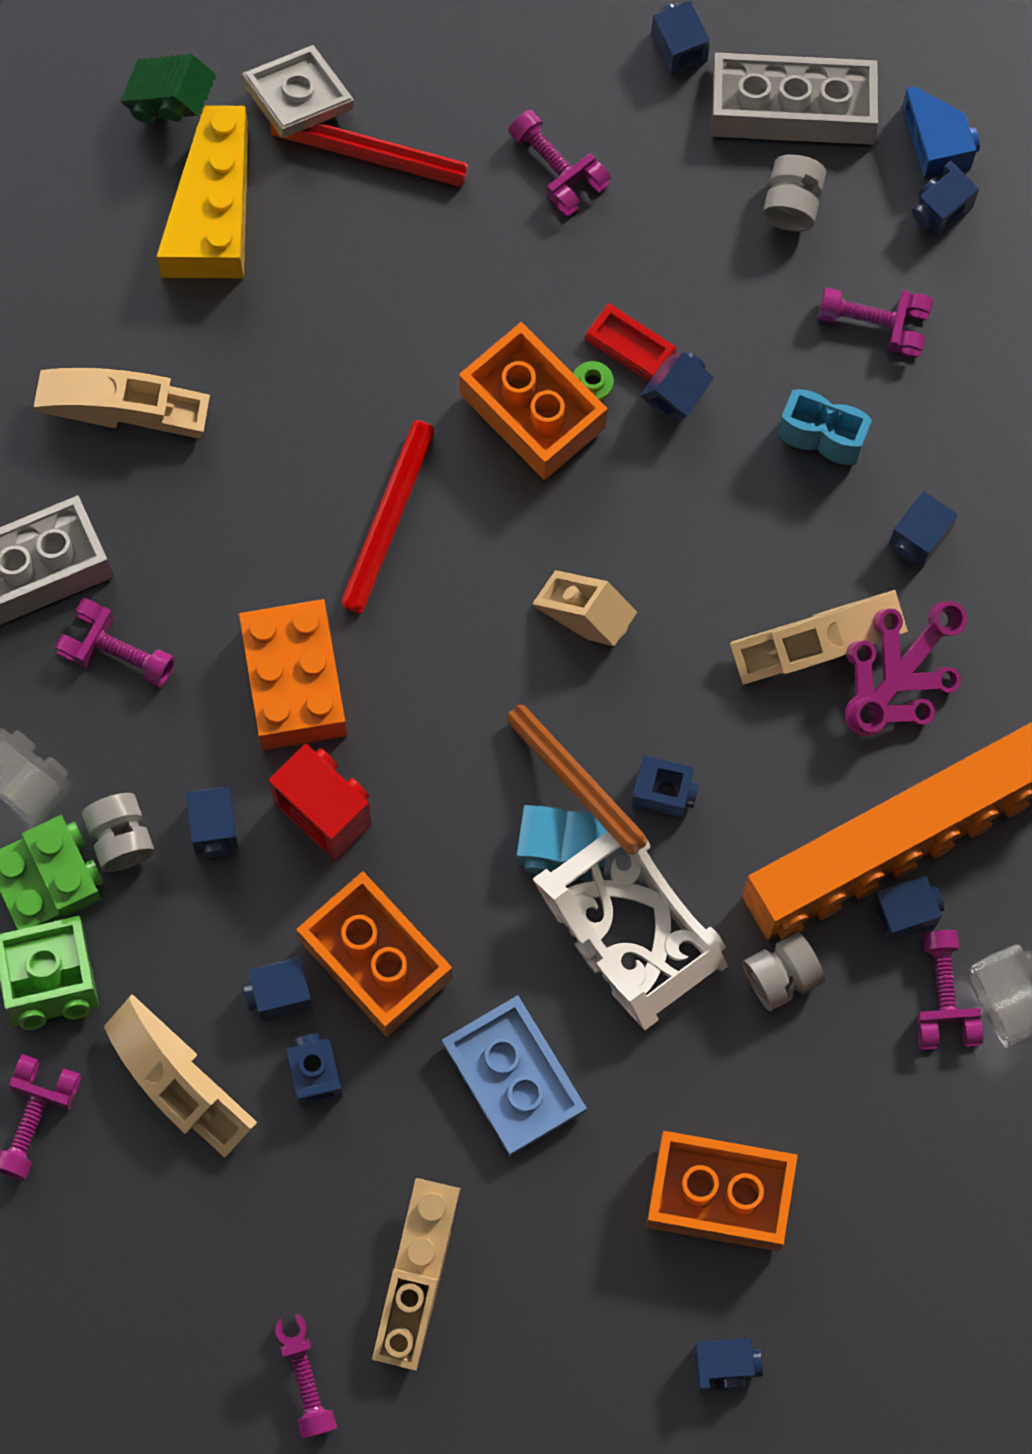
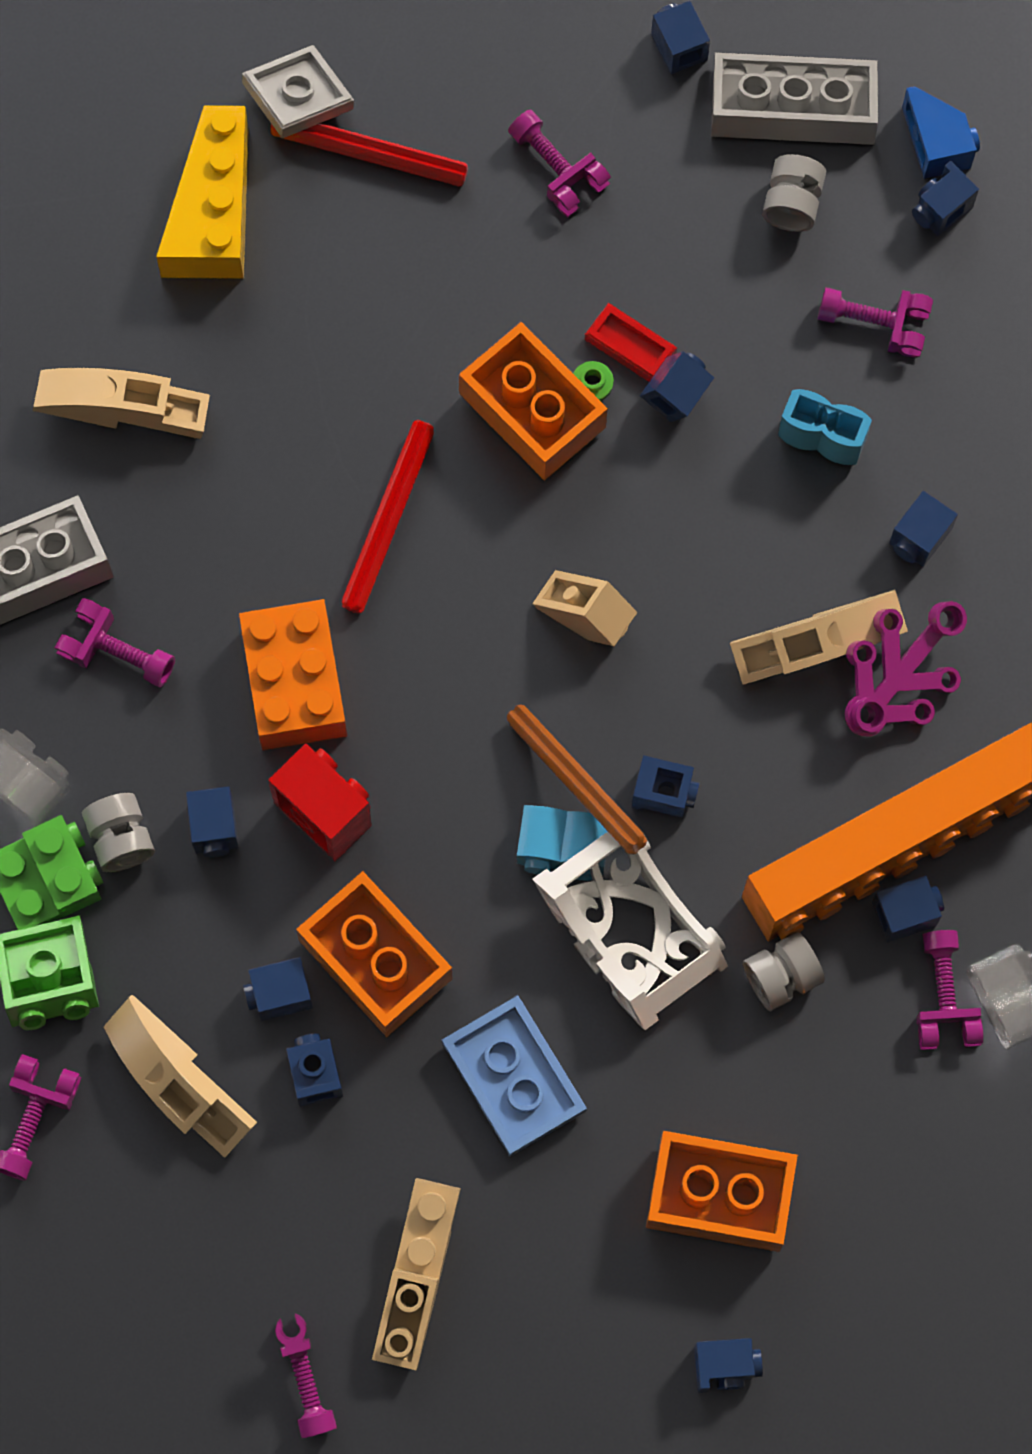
dark green brick [121,53,216,124] -> none

